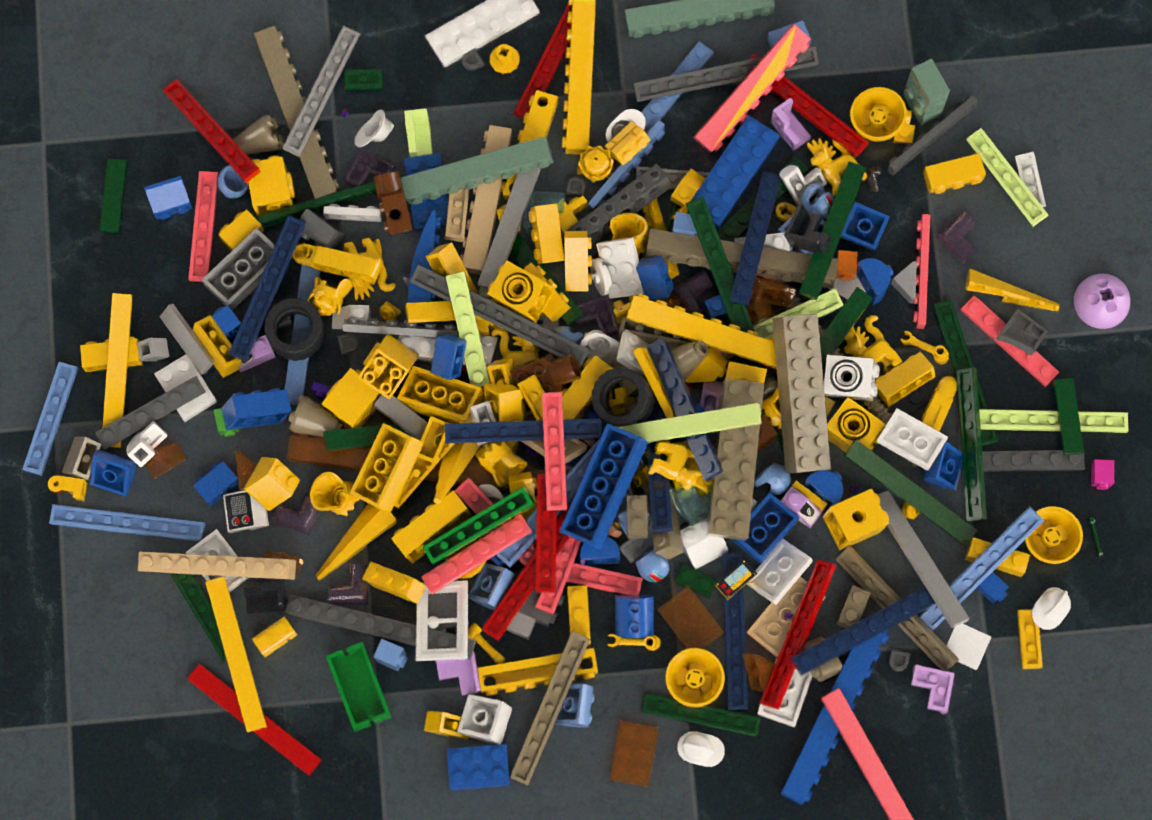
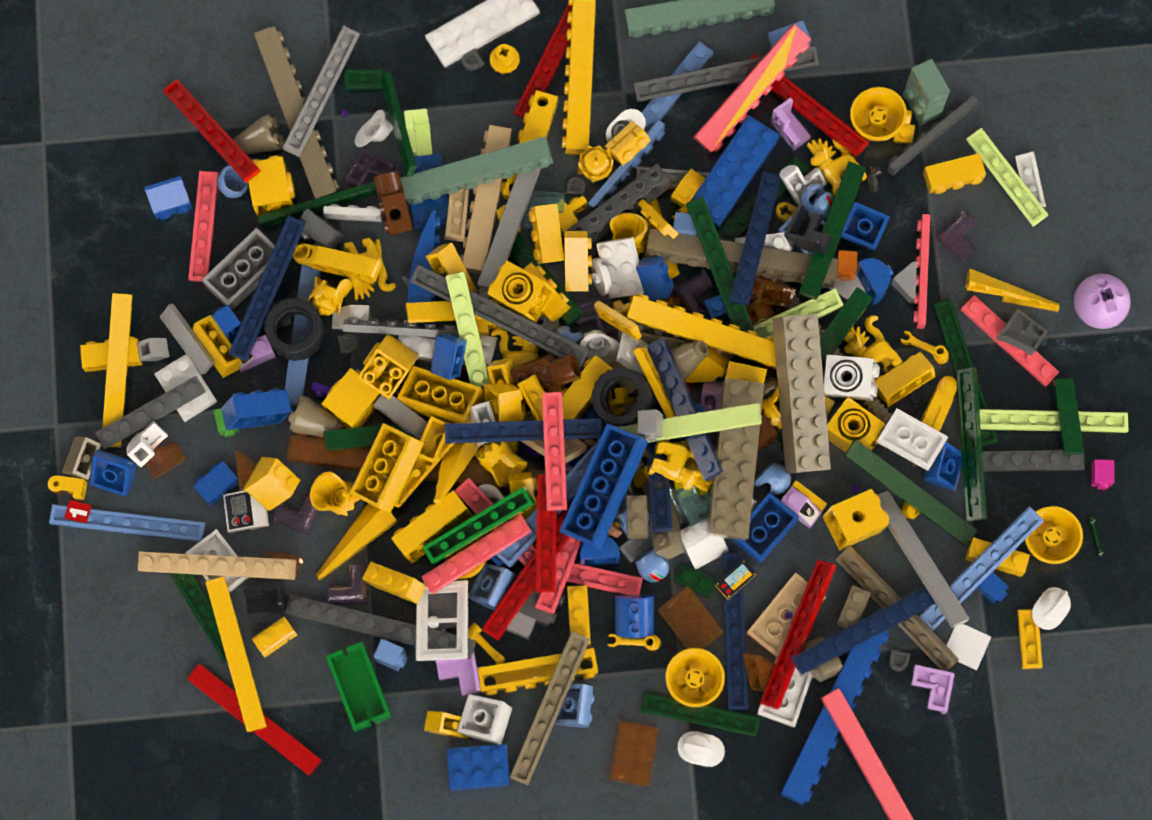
medium blue plate [22,362,78,476] -> none
dark green tile [100,159,127,233] -> none
yellow brick [219,210,264,251] -> none
yellow plate [379,301,402,321] -> none
white plate [747,539,813,605] -> none
blue brick [804,470,843,509] -> none
none -> red sticker [64,500,92,523]
none -> dark green tile [381,72,417,177]
none -> yellow tile [594,300,642,341]
none -> yellow plate [637,198,678,239]
none -> light grey brick [638,410,663,441]

